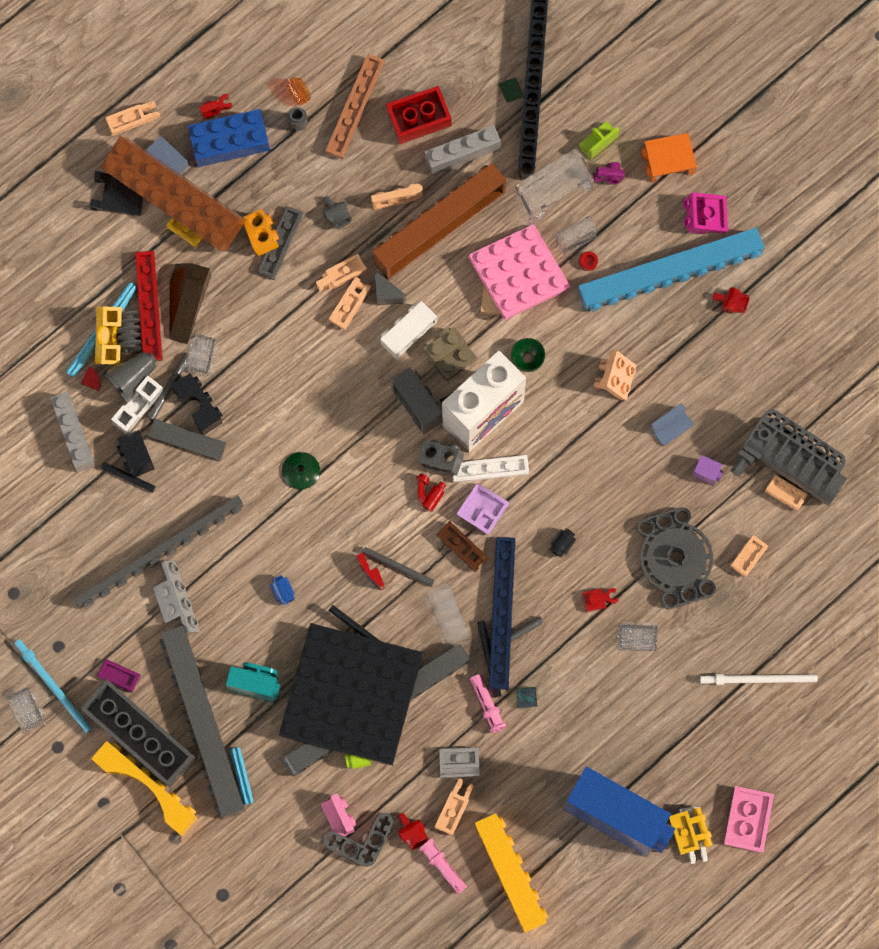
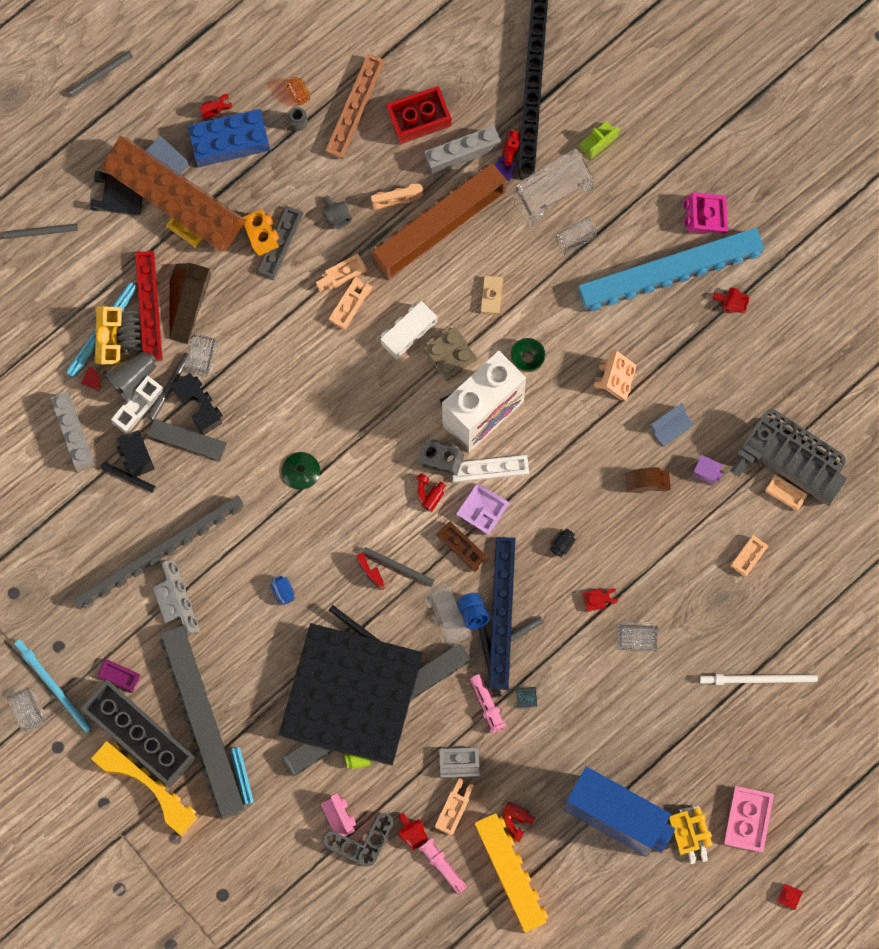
light nougat hinge [105,101,160,136] -> none
teal brick [226,662,281,703] -> none
dark grey slope [375,272,406,306] -> none
dark grey brick [391,367,442,435] -> none
bright pink plate [468,224,571,320] -> none
dark green sticker [499,77,524,103] -> none
red tile [579,251,598,271] -> none
magenta plate [593,162,625,185] -> none
dark grey piece [637,507,716,610] -> none
orange panel [641,133,697,182] -> none
none -> dark grey bar [2,223,78,239]
none -> dark grey bar [68,51,133,97]
none -> blue wheel [457,593,489,630]
none -> dark purple plate [495,156,517,181]
none -> red piece [502,130,520,166]
none -> red plant [502,801,535,842]
none -> reddish brown brick [625,467,671,493]
none -> red plate [777,884,803,910]

